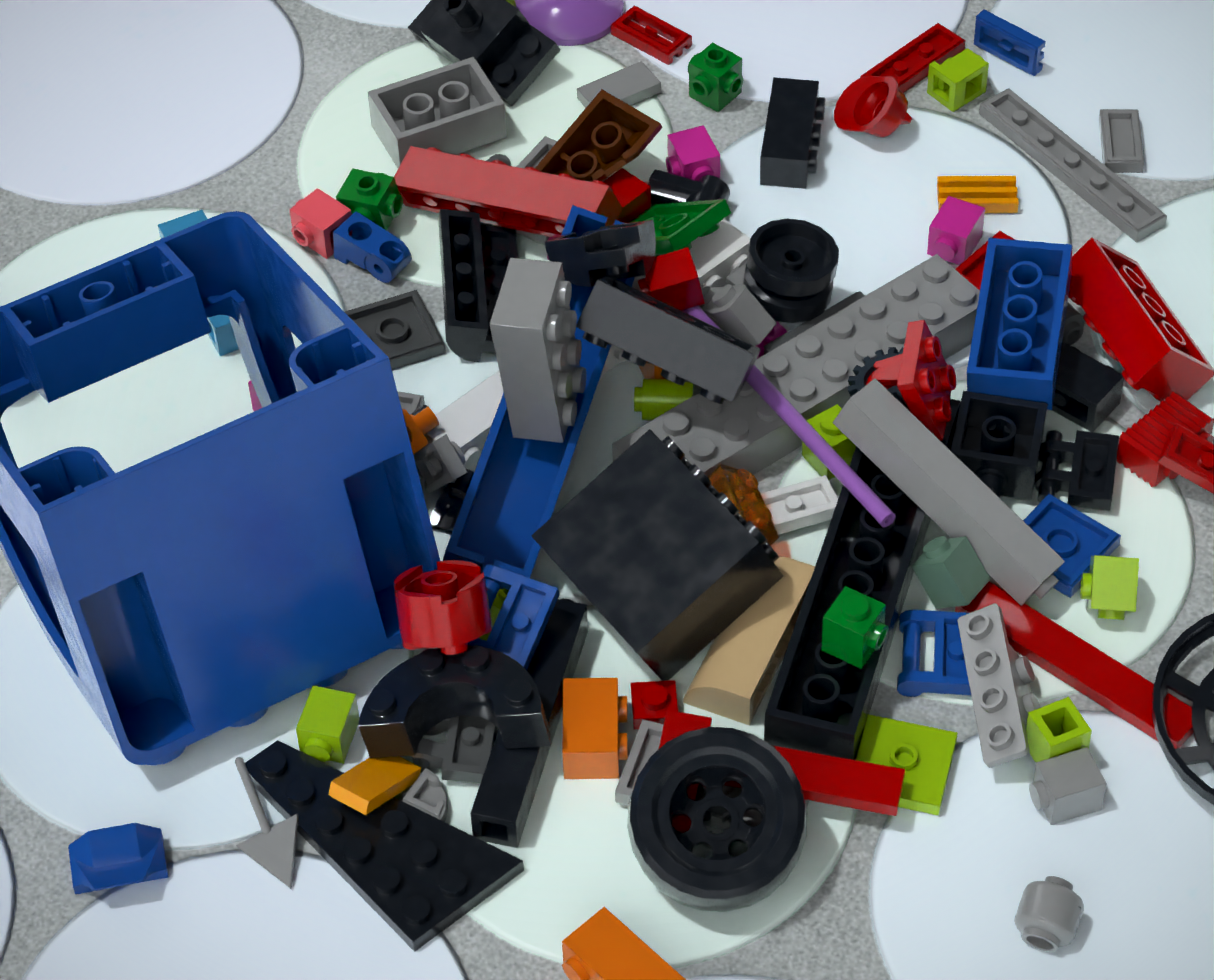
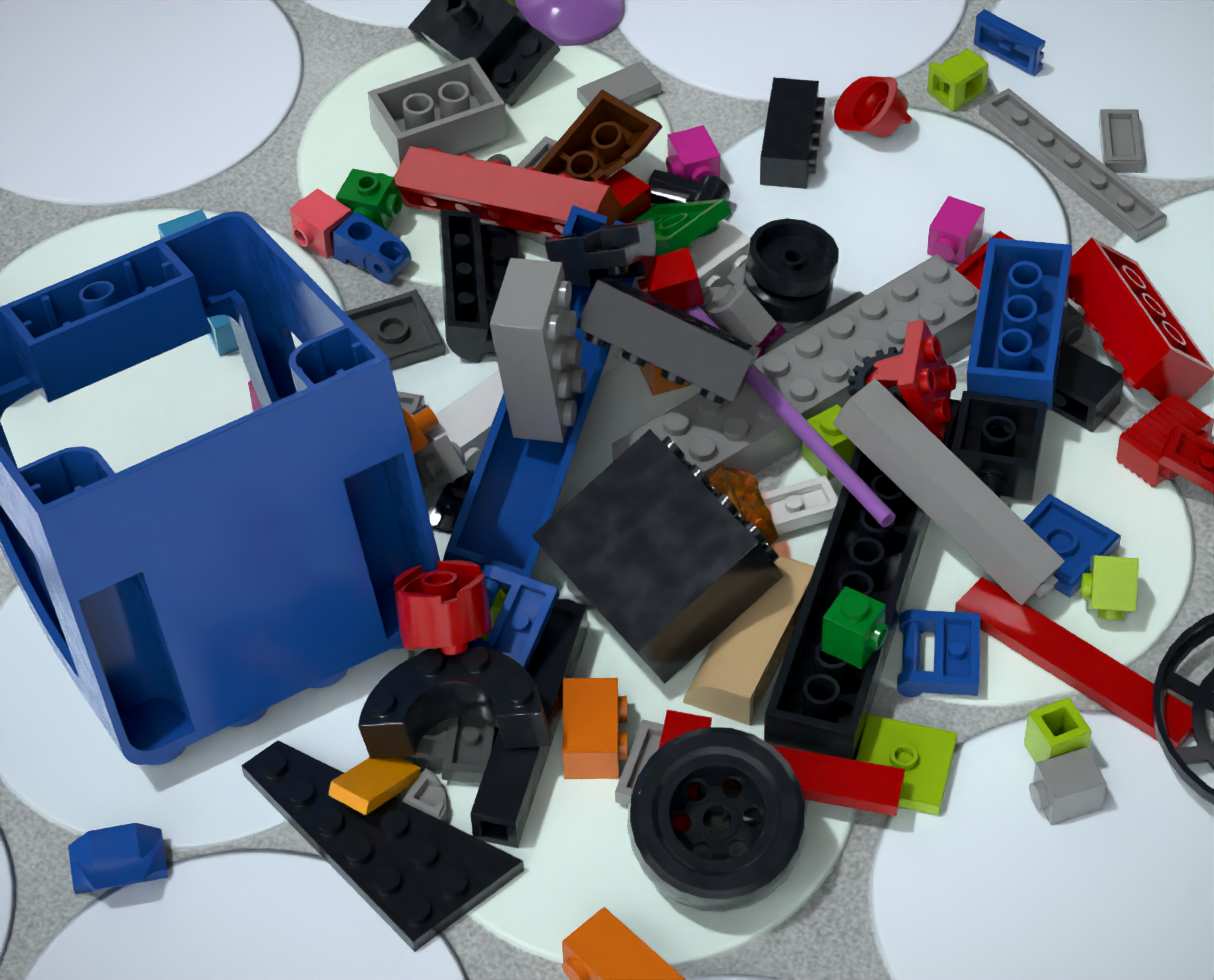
light grey piece [235,757,299,889] -> none
lime brick [296,686,360,764] -> none
red tile [611,5,692,65] -> none
red plate [631,680,678,730] -> none
lime brick [634,379,694,421] -> none
green brick [688,42,743,112] -> none
red tile [860,23,966,93] -> none
sand green brick [911,536,990,609] -> none
light orange tile [937,176,1019,213] -> none
light grey bracket [957,604,1041,768] -> none
light grey head [1014,876,1084,952] -> none
black plate [1035,430,1119,511] -> none

